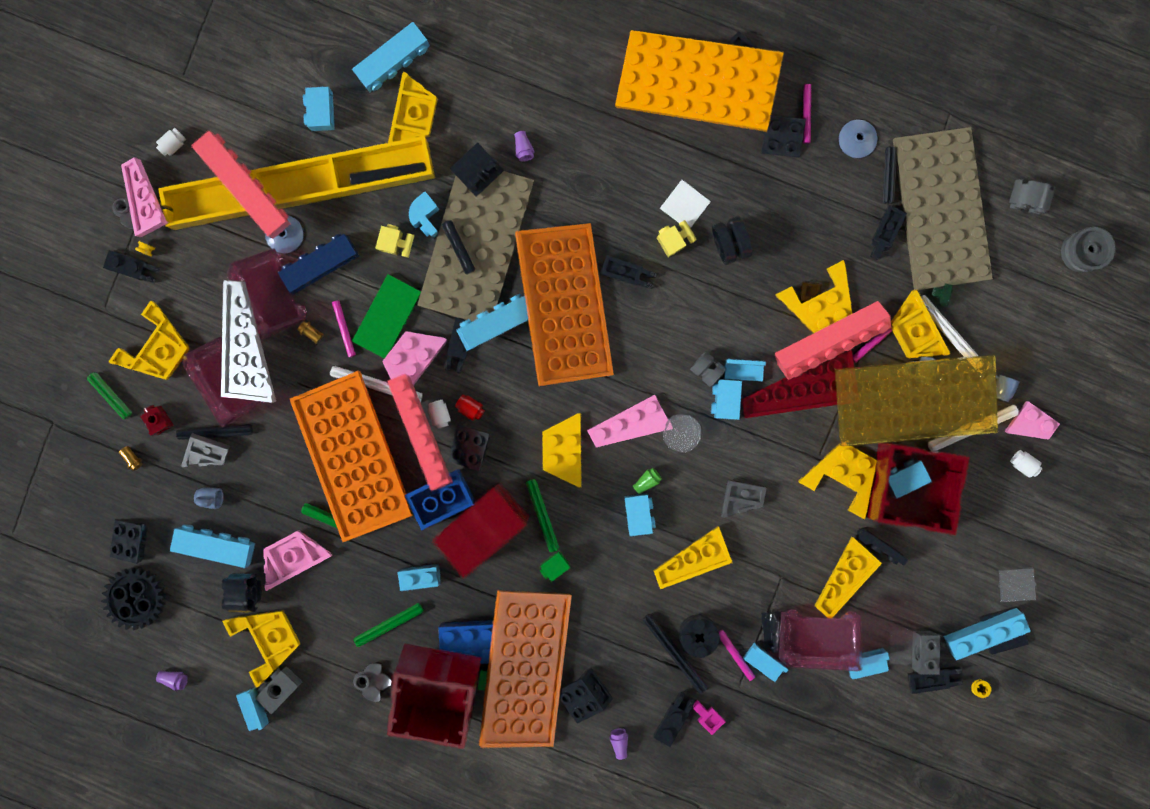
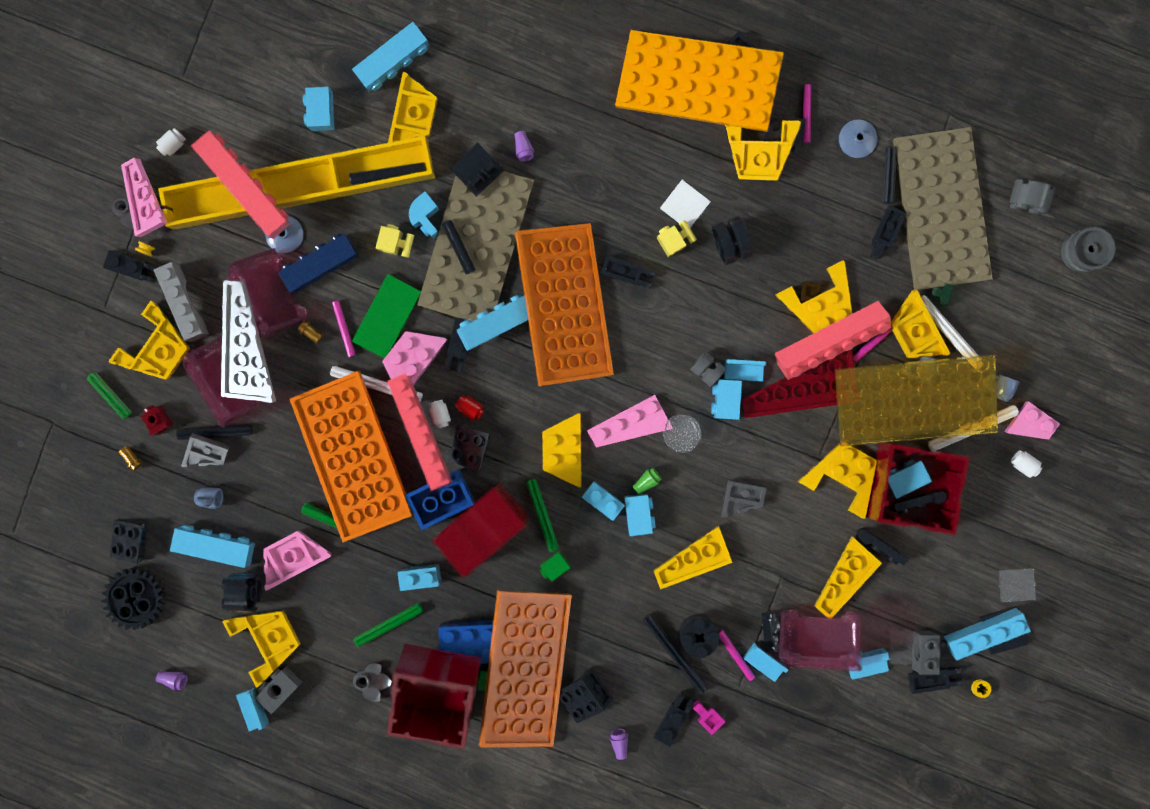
none -> light grey arch [154,262,209,342]
none -> medium azure brick [582,481,625,521]
none -> yellow wing [725,121,801,181]
none -> black hinge [889,490,947,514]

